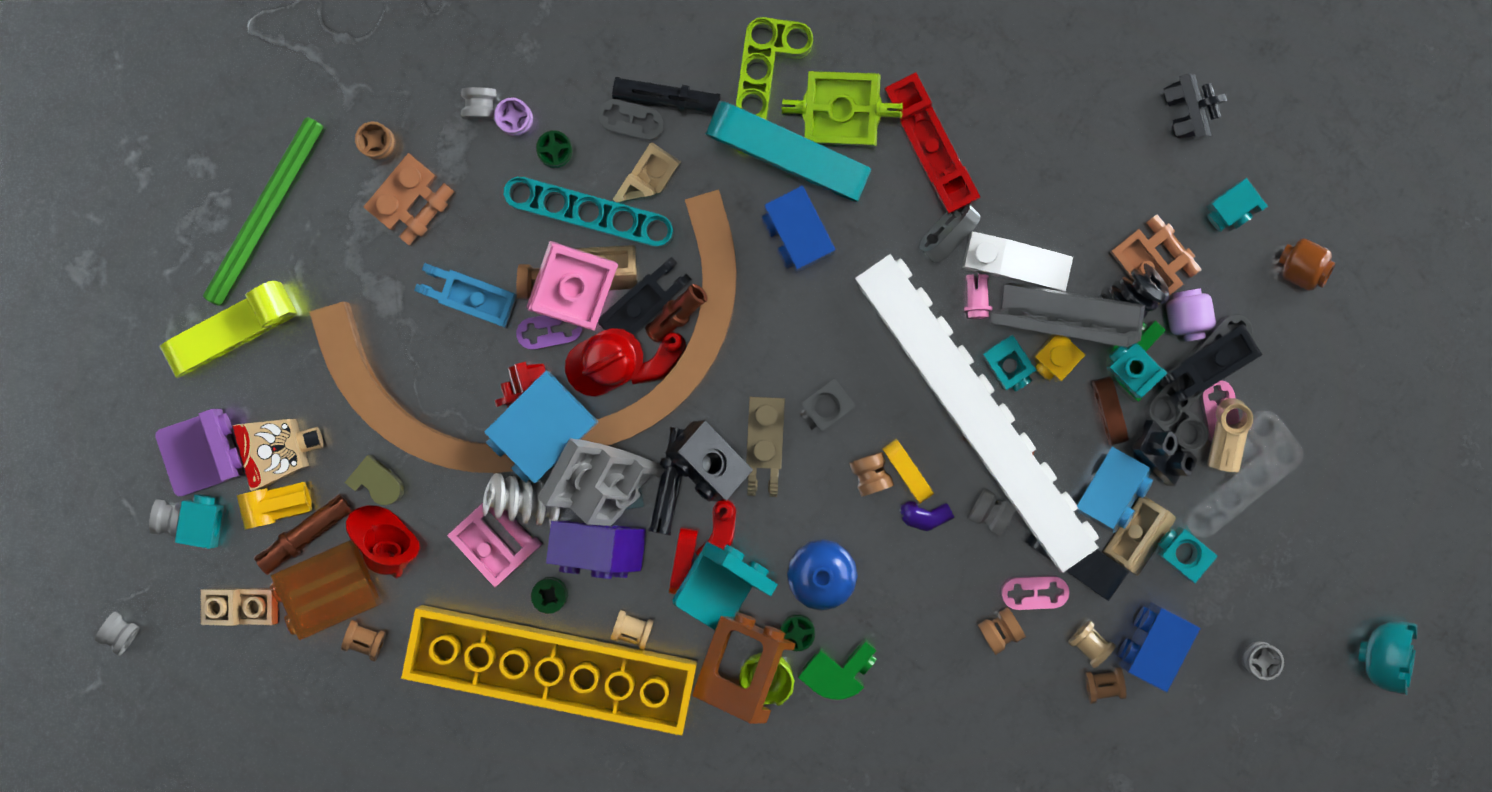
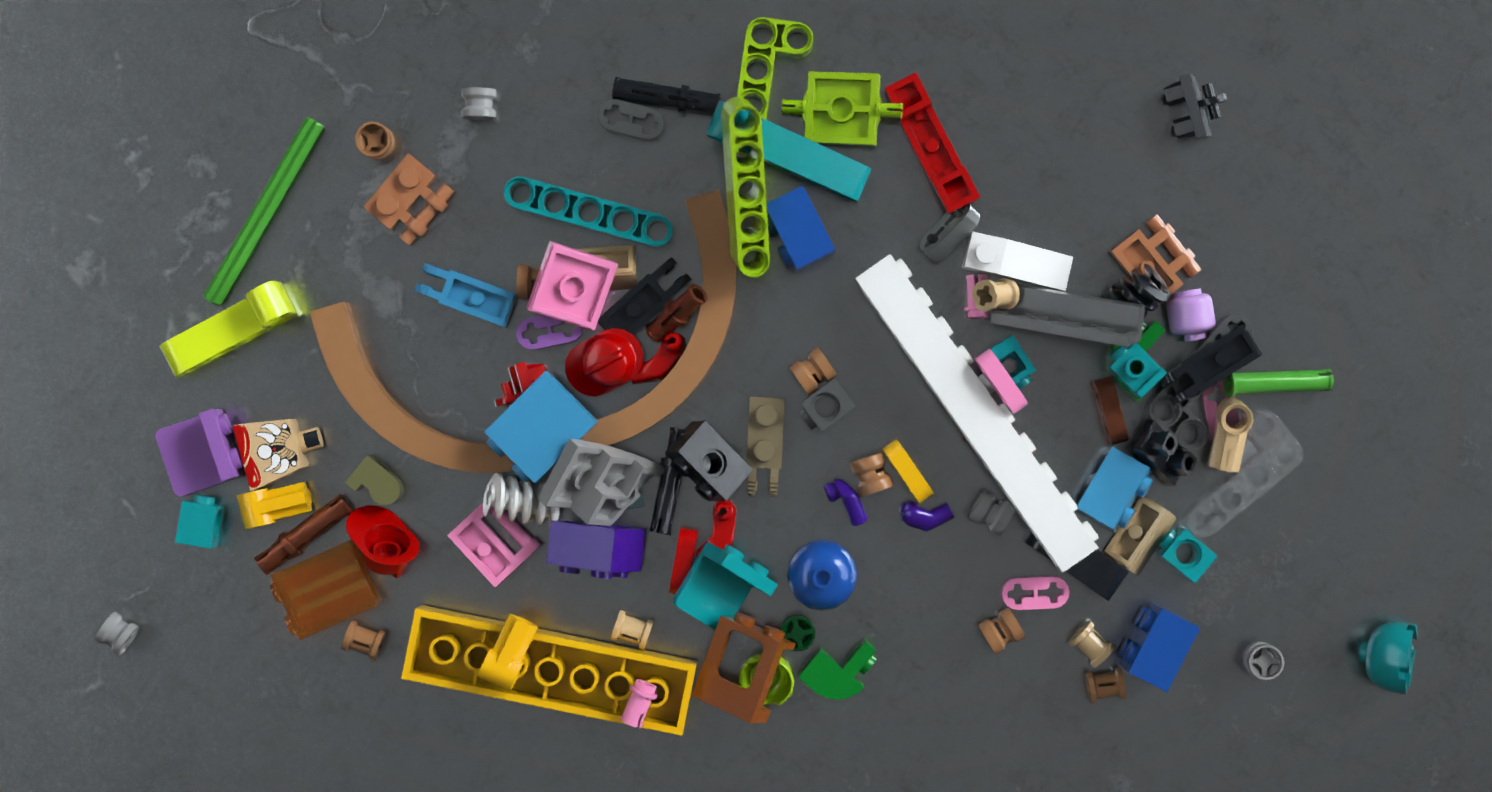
light grey wheel [149,499,181,538] -> none
tan slope [201,588,278,626] -> none
lavender wheel [494,98,533,137] -> none
dark green wheel [531,577,568,614] -> none
dark green wheel [536,130,573,169] -> none
tan slope [613,143,681,202] -> none
yellow brick [1031,334,1086,382] -> none
teal brick [1206,178,1268,232] -> none
dark orange head [1279,238,1336,291] -> none
none -> yellow piece [477,614,538,692]
none -> bright pink pin [620,679,657,728]
none -> lime beam [721,97,770,277]
none -> medium nougat wheel [789,347,837,395]
none -> dark purple arm [824,479,868,526]
none -> tan bush [972,278,1020,312]
none -> bright pink beam [974,349,1028,415]
none -> bright green pin [1223,369,1334,398]

